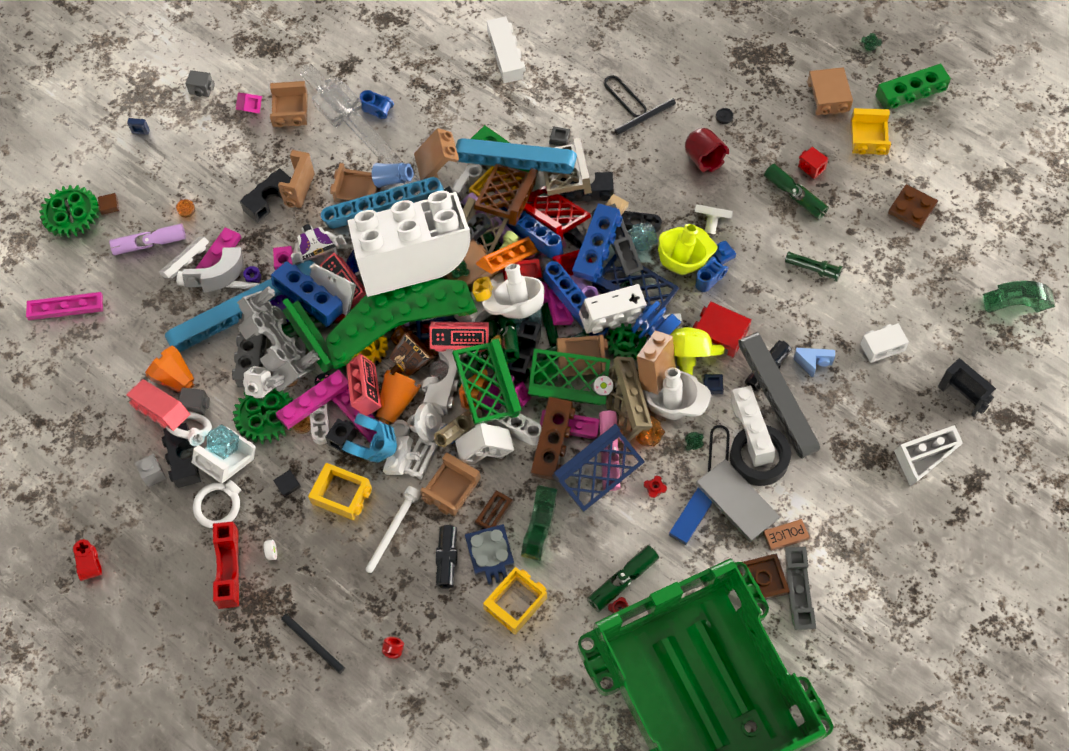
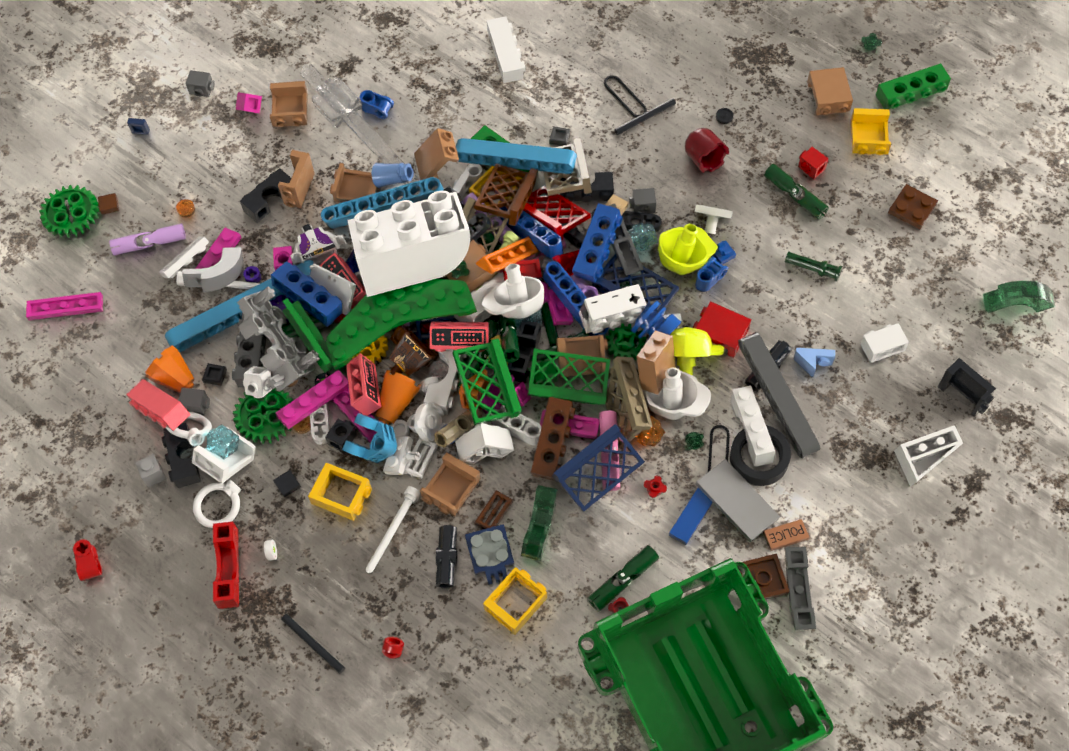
yellow beam [472,277,493,302] -> none
white tile [593,376,613,396] -> none
dark blue tile [703,374,724,394] -> none
none -> black tile [202,363,227,386]
none -> dark grey brick [629,188,656,213]

